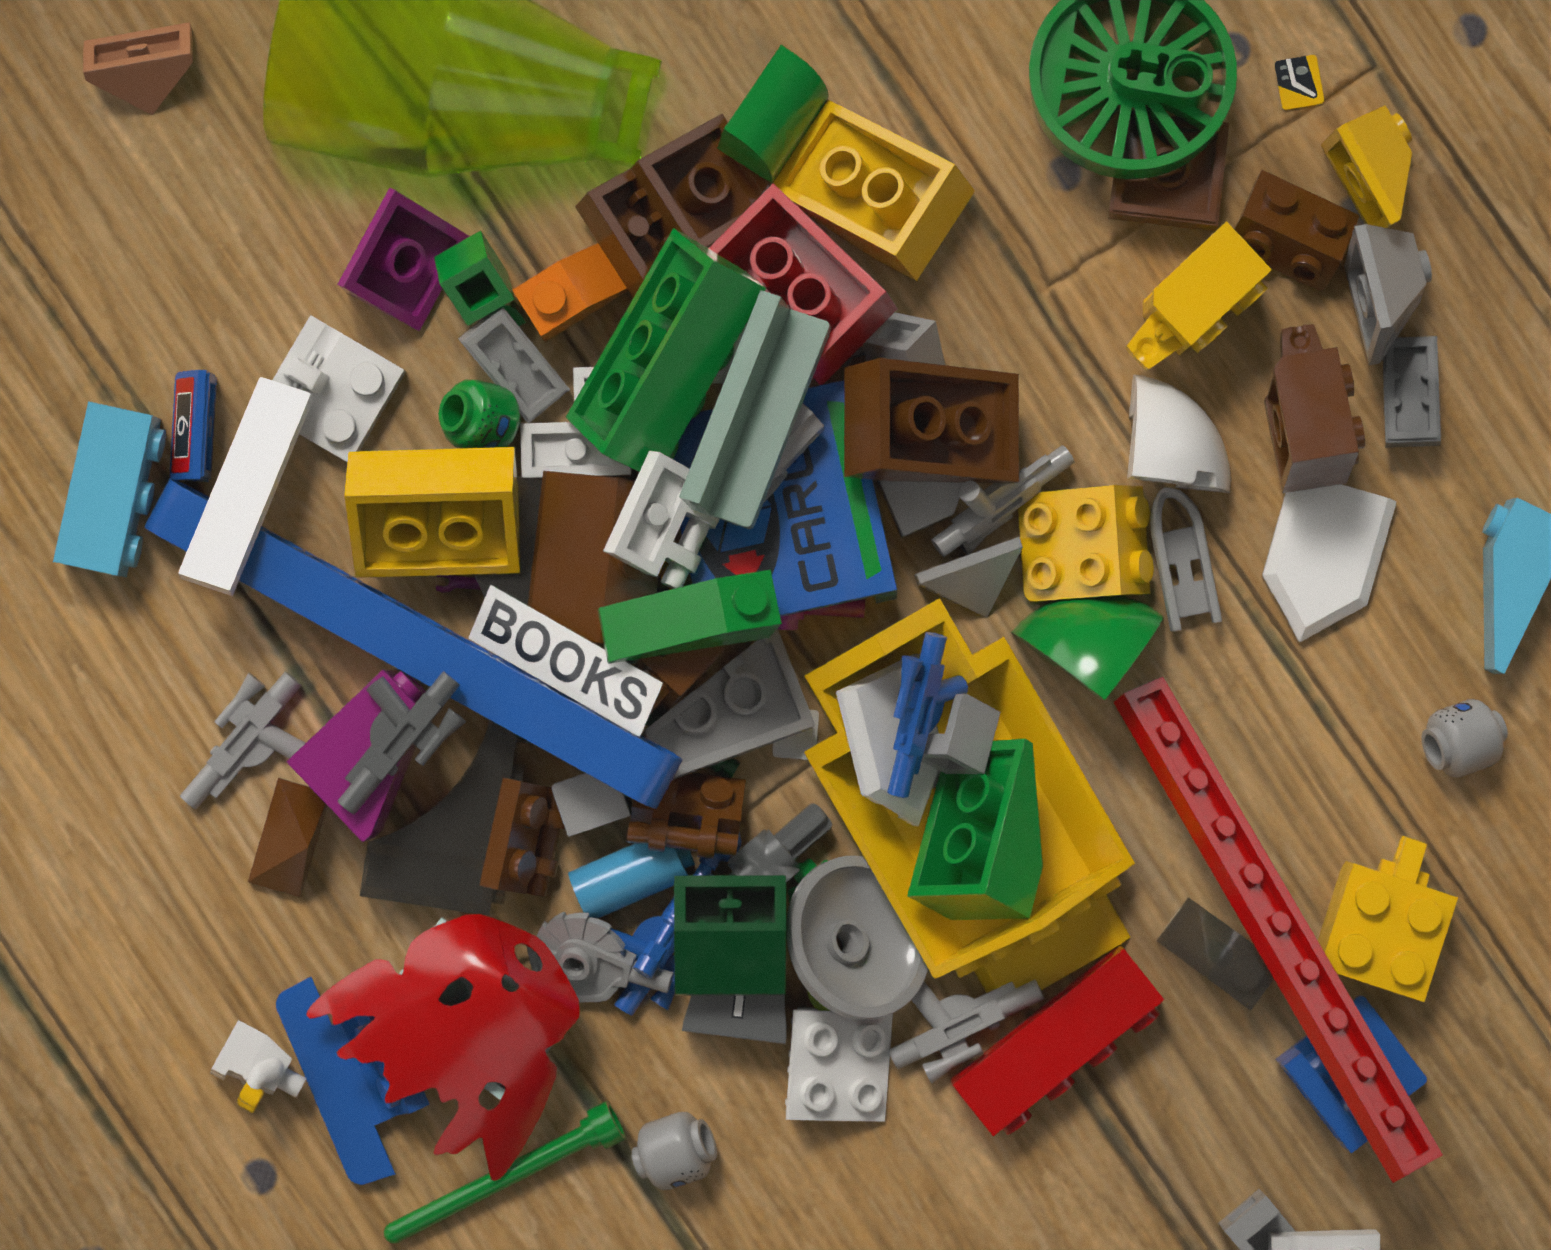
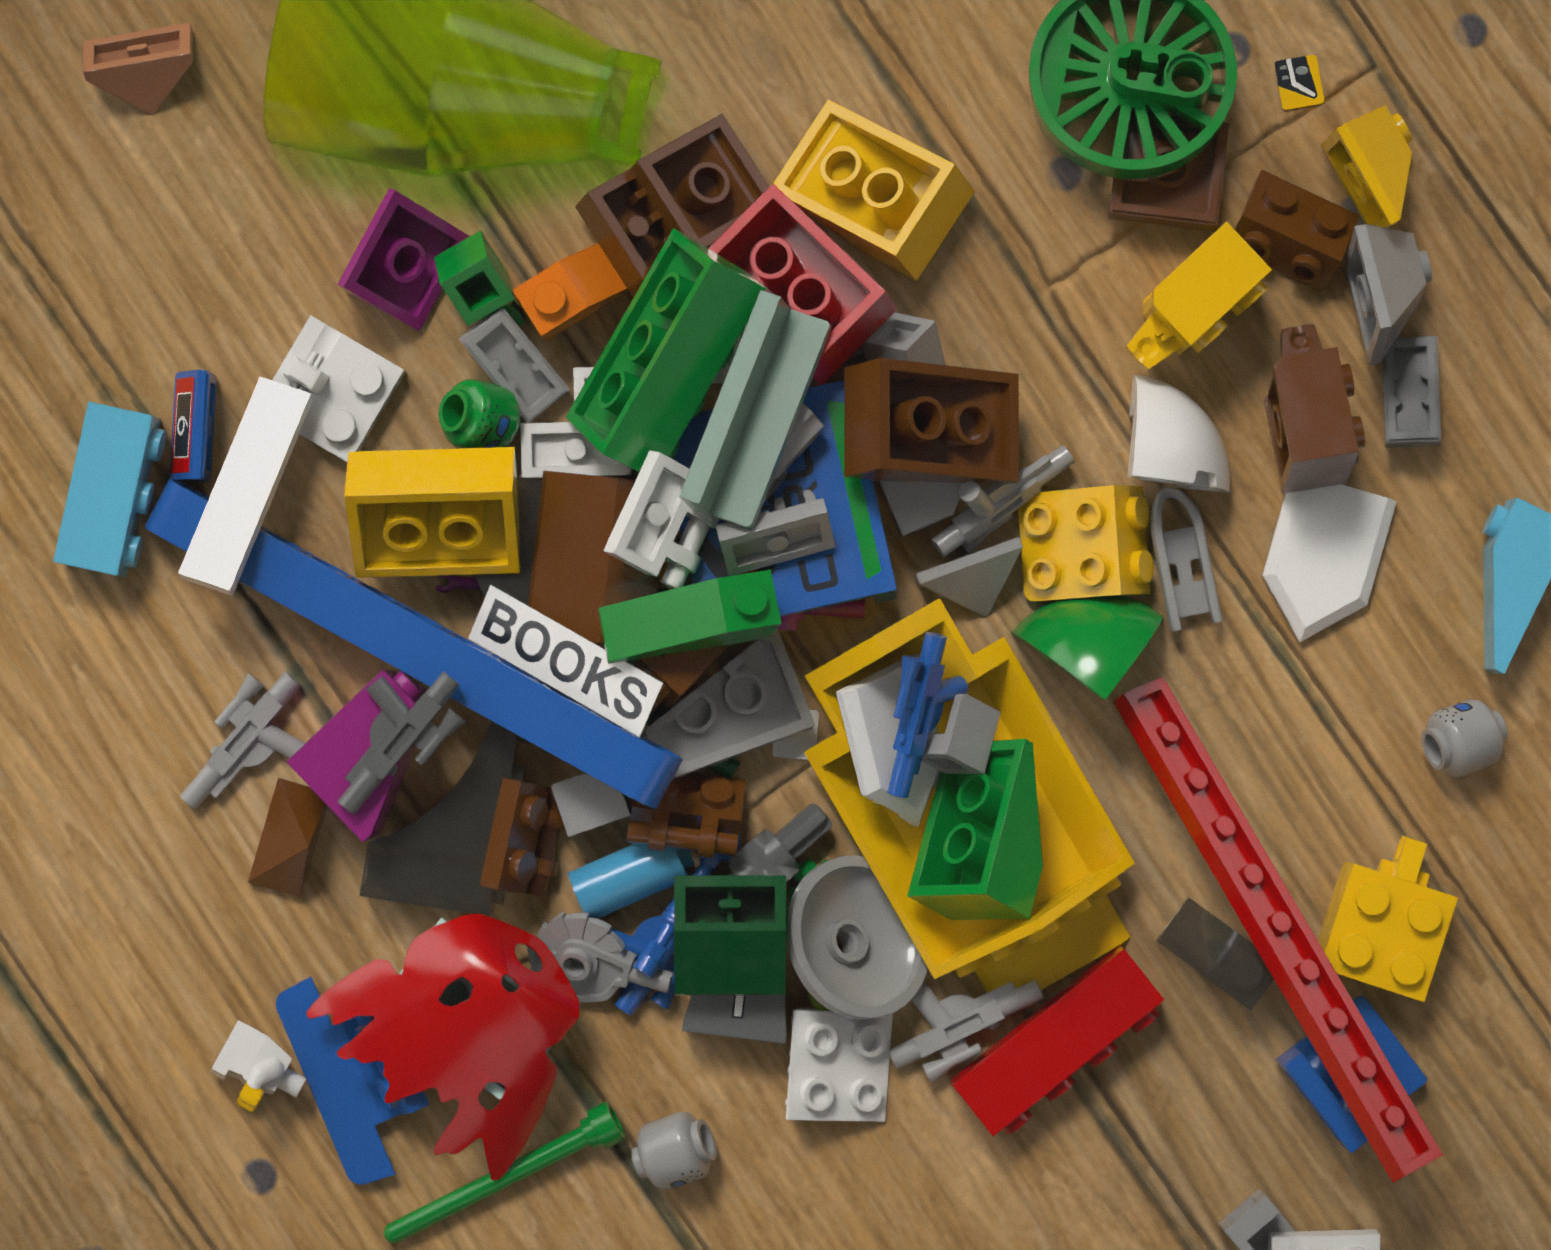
green brick [717,45,829,183] -> none
none -> light grey plate [715,490,835,576]

